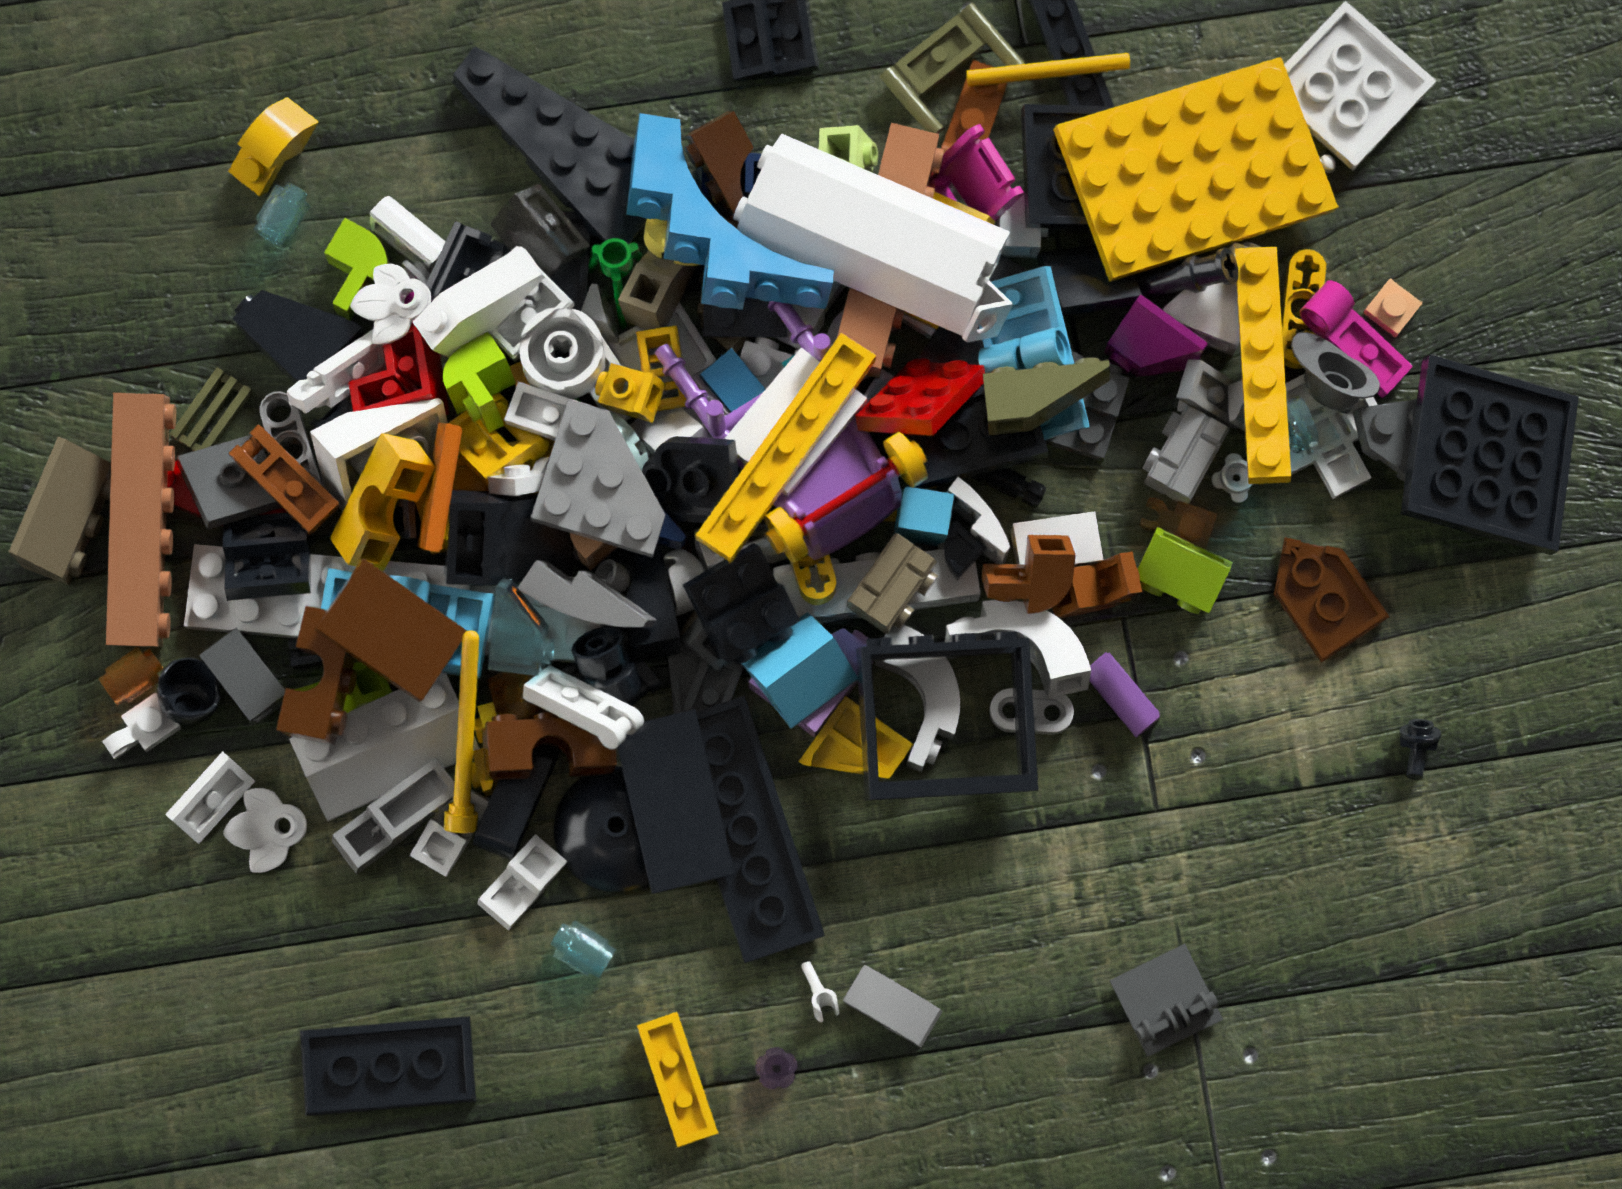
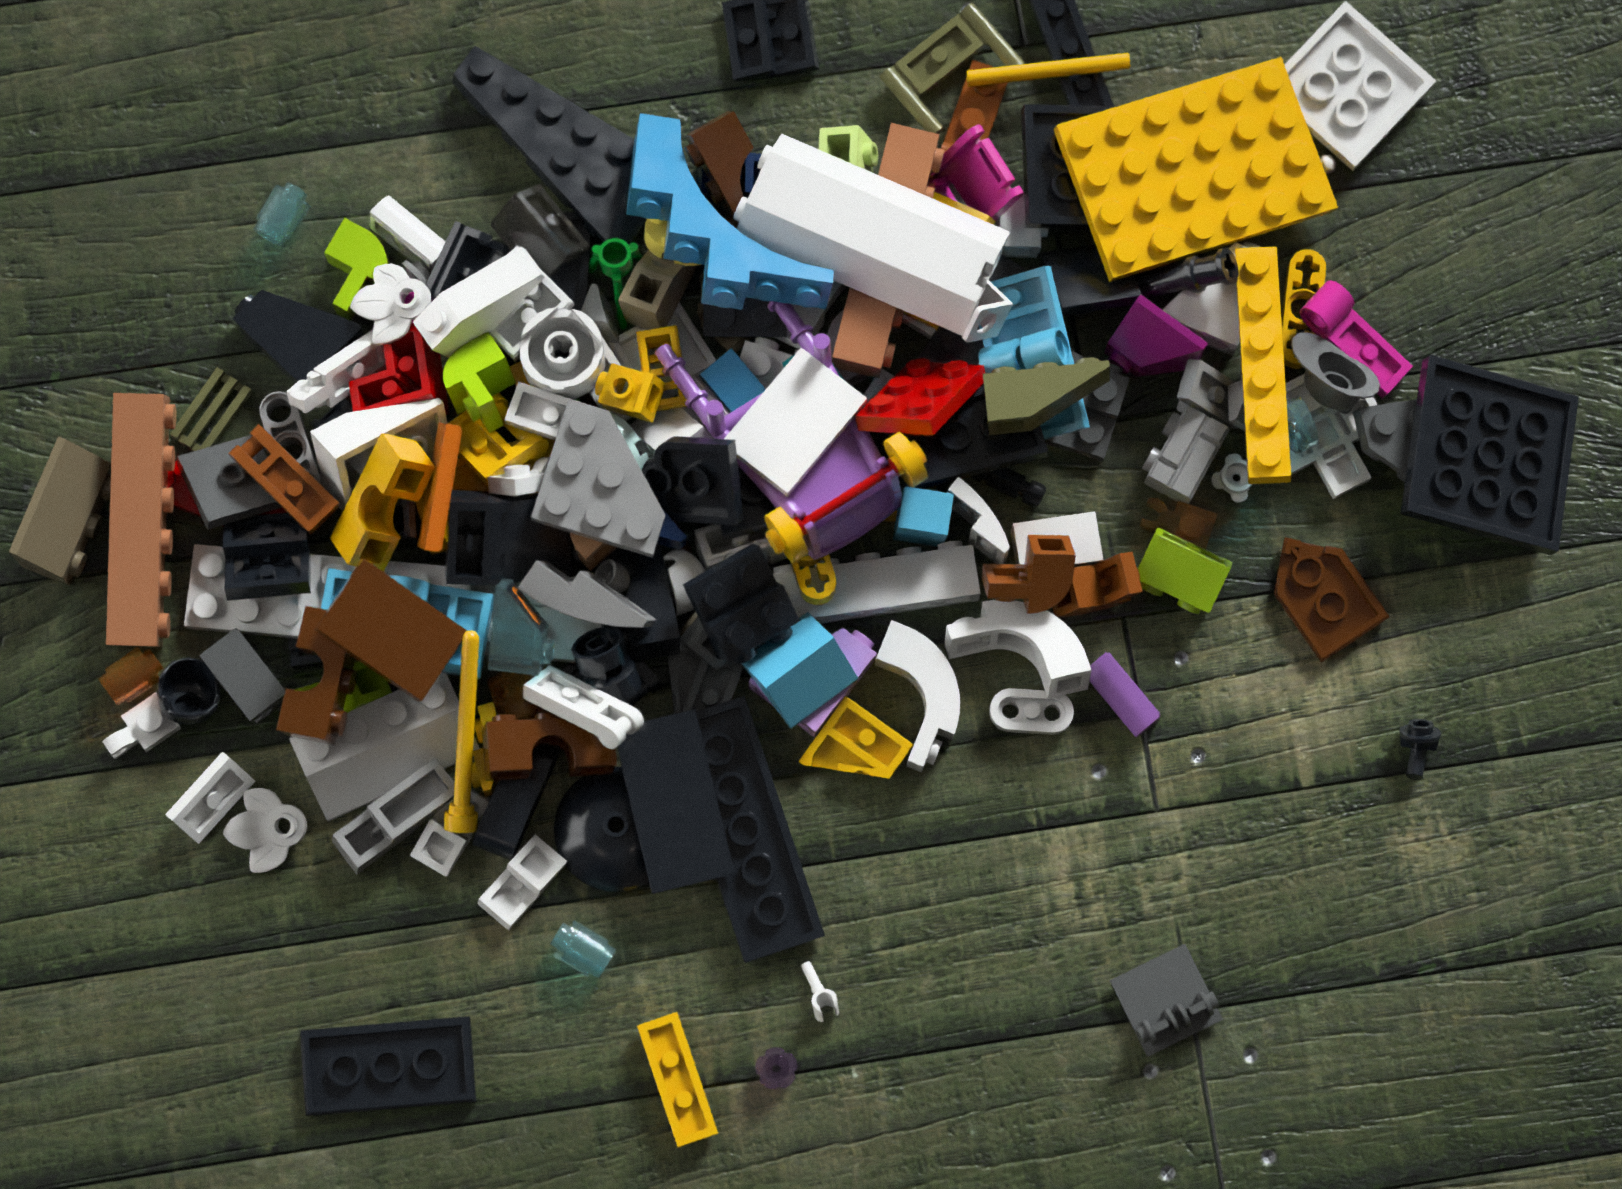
yellow brick [228,97,319,196] -> none
yellow plate [696,333,876,563] -> none
light grey slope [843,965,943,1048] -> none
dark tan brick [847,533,938,635] -> none
black window [856,631,1038,801] -> none
black tile [944,520,986,581] -> none
light nougat plate [1363,279,1422,338] -> none

